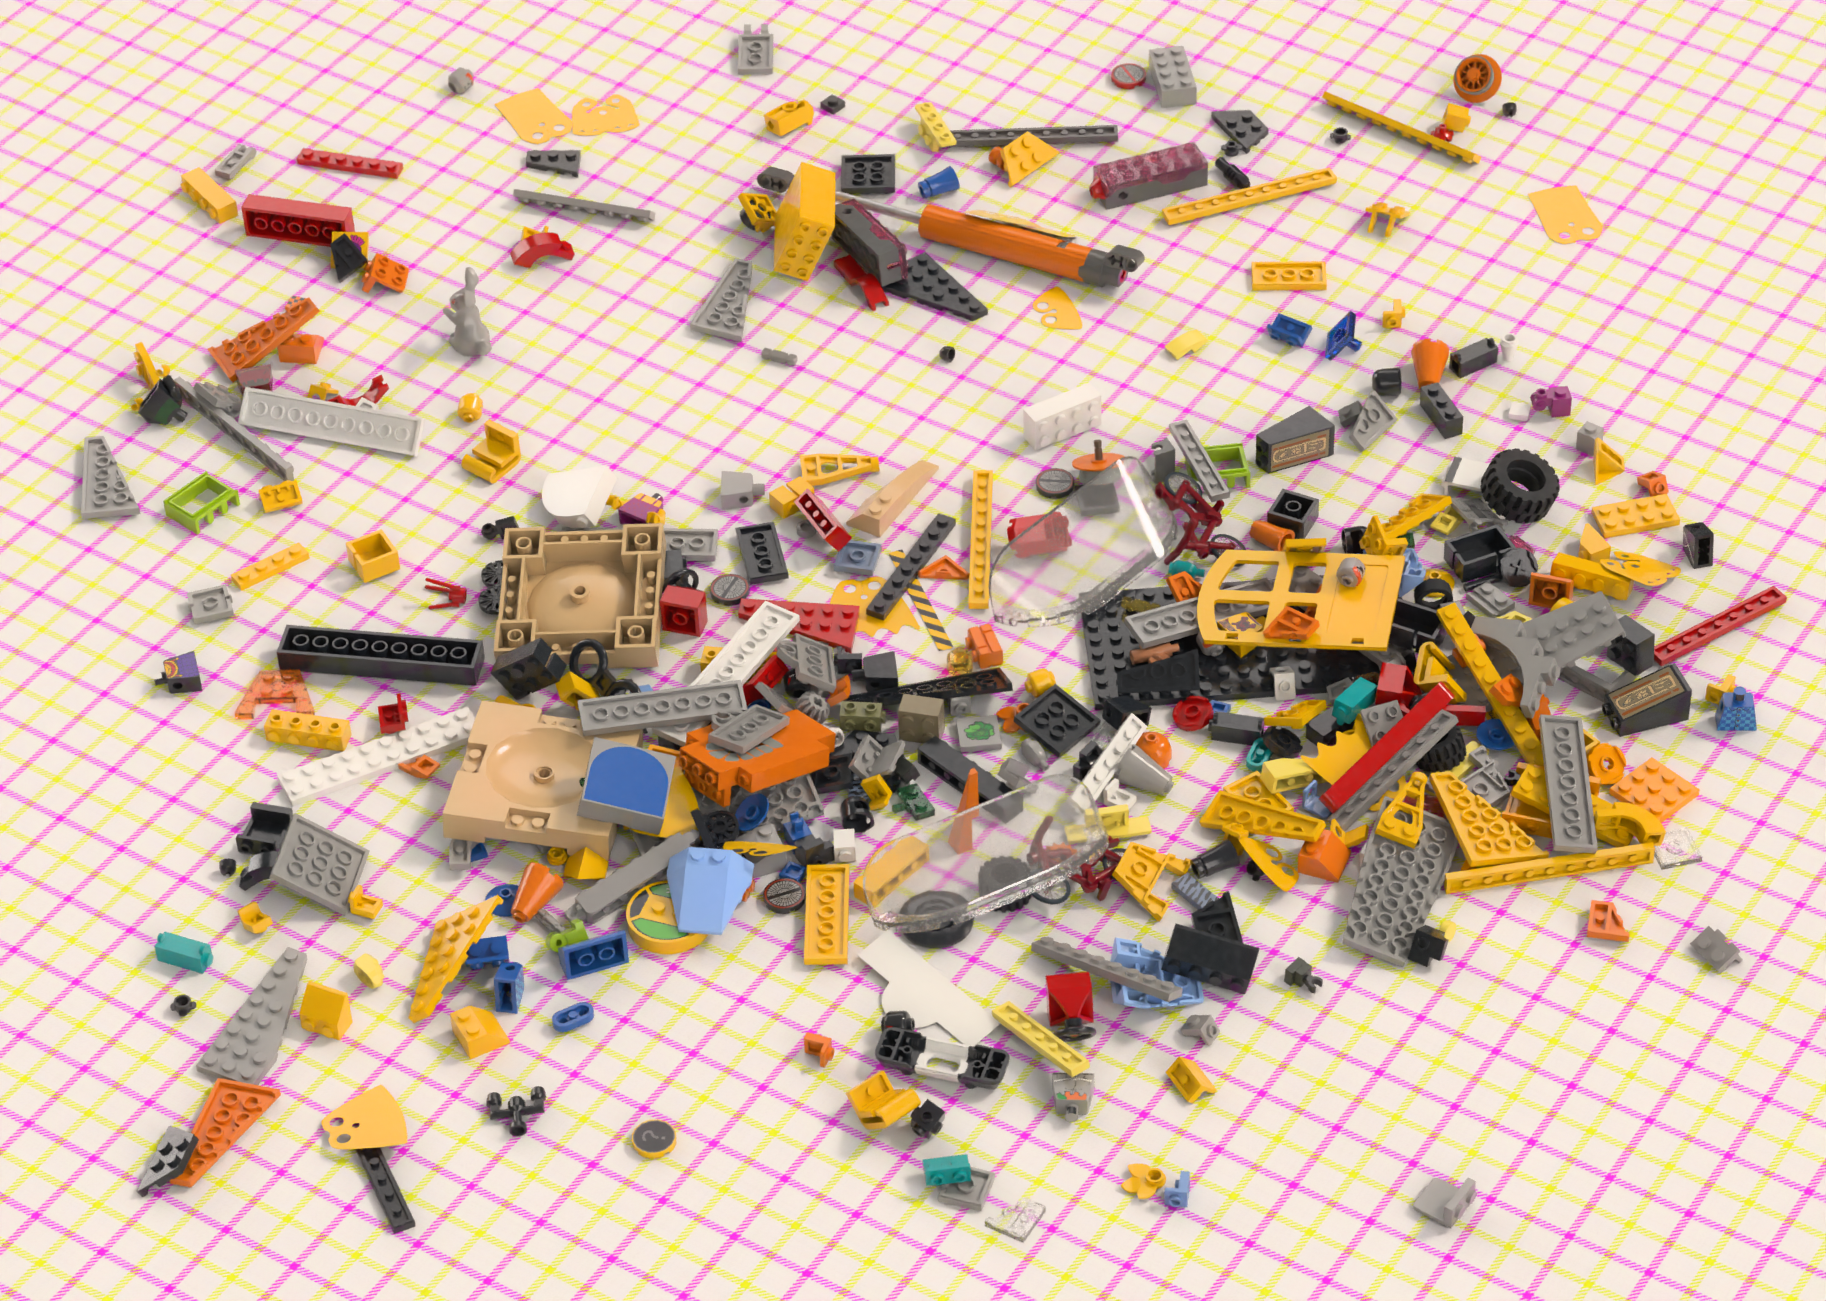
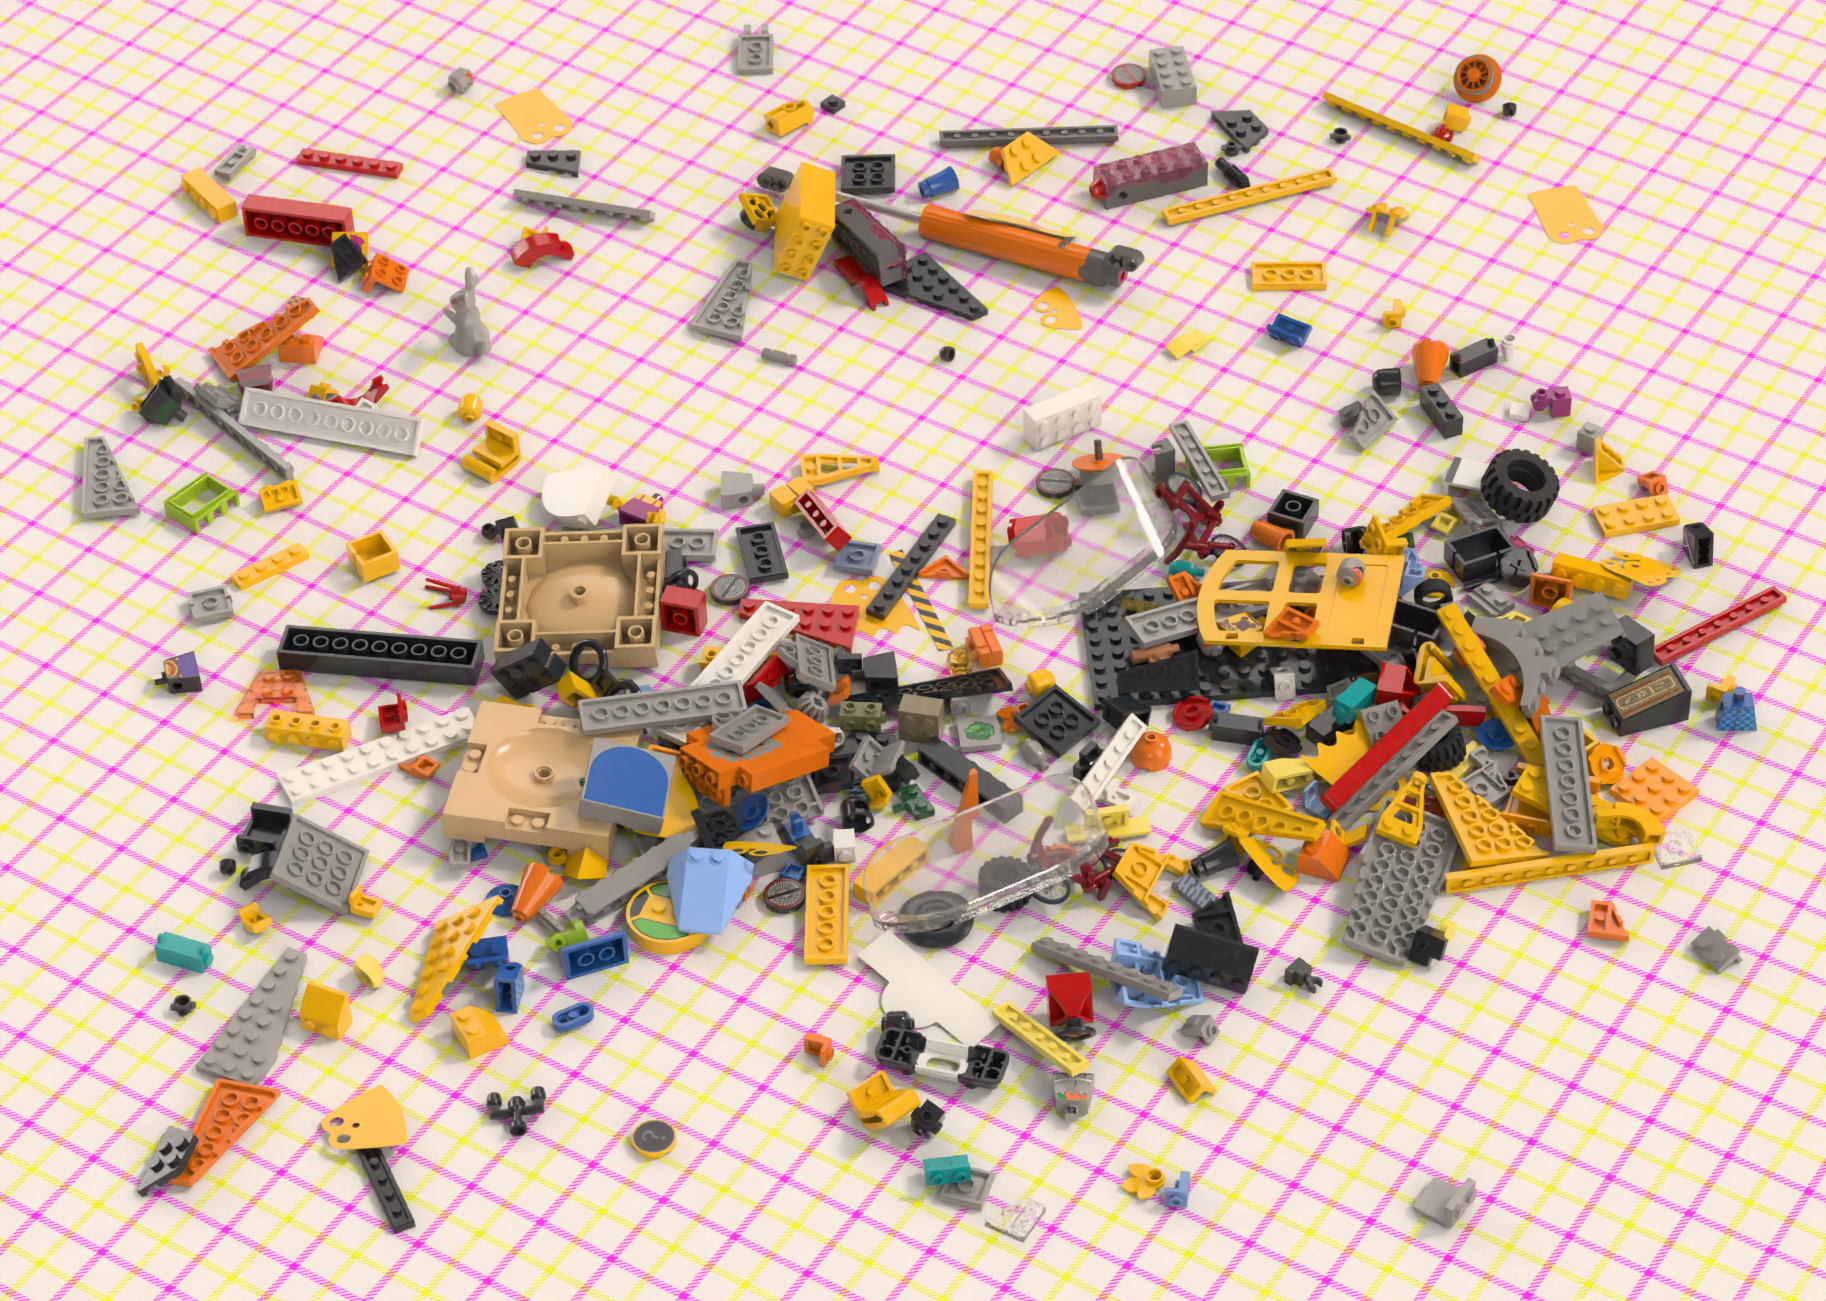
yellow piece [572,94,640,136] -> none
tan wedge [846,460,939,537] -> none
light yellow bracket [915,102,957,152] -> none
light grey bracket [997,757,1039,795] -> none
light grey cone [1114,744,1174,795] -> none
slope [1255,406,1335,474] -> none
clear blue tile [1325,311,1362,361] -> none
yellow slope [1578,523,1611,563] -> none

